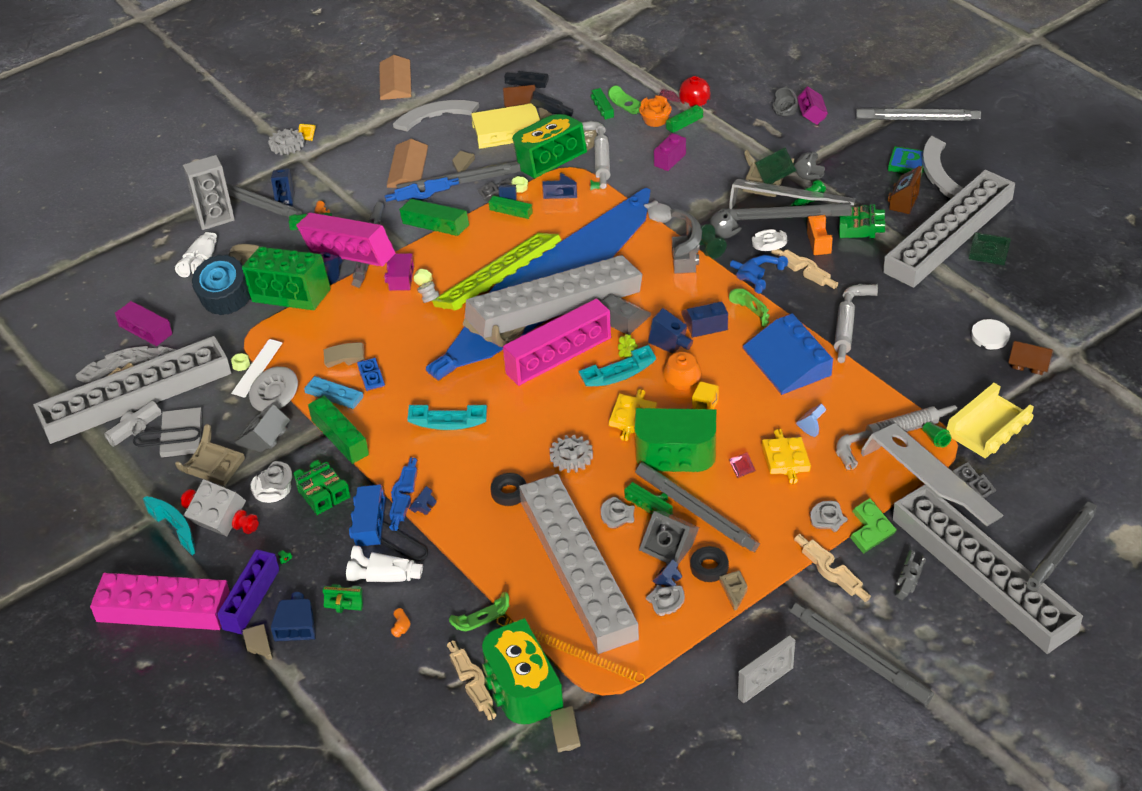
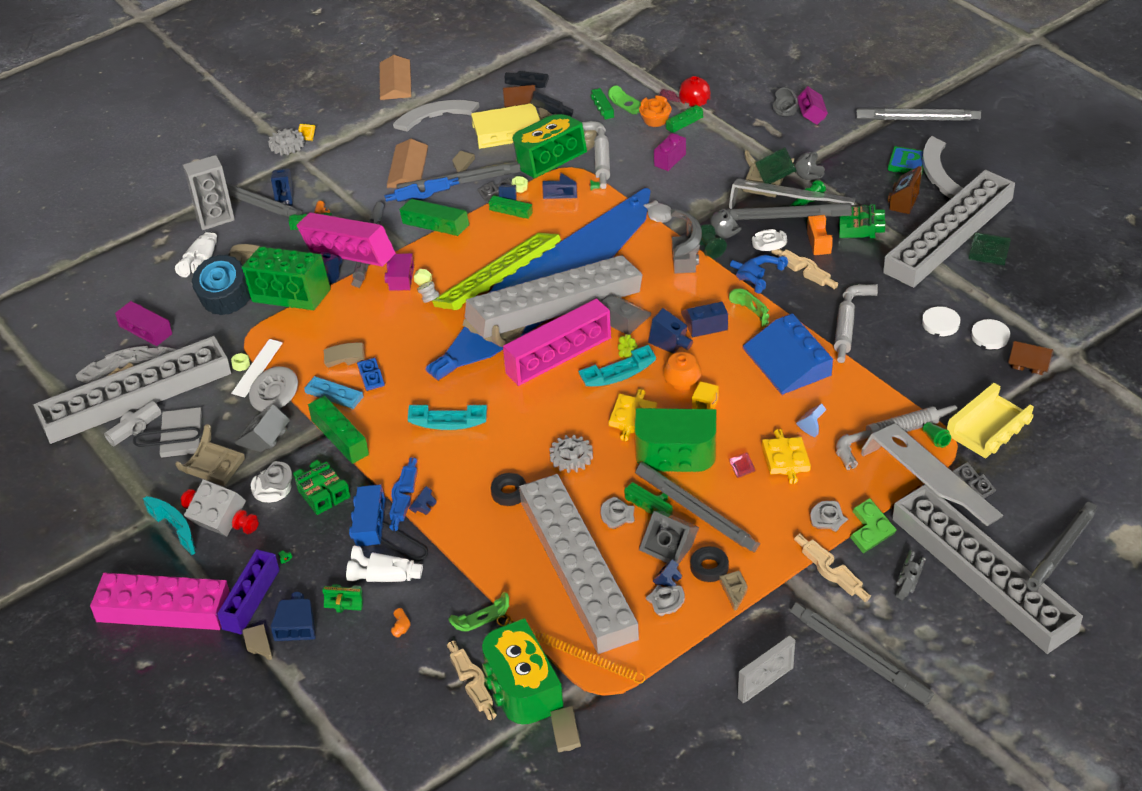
none -> white tile [922,307,960,336]

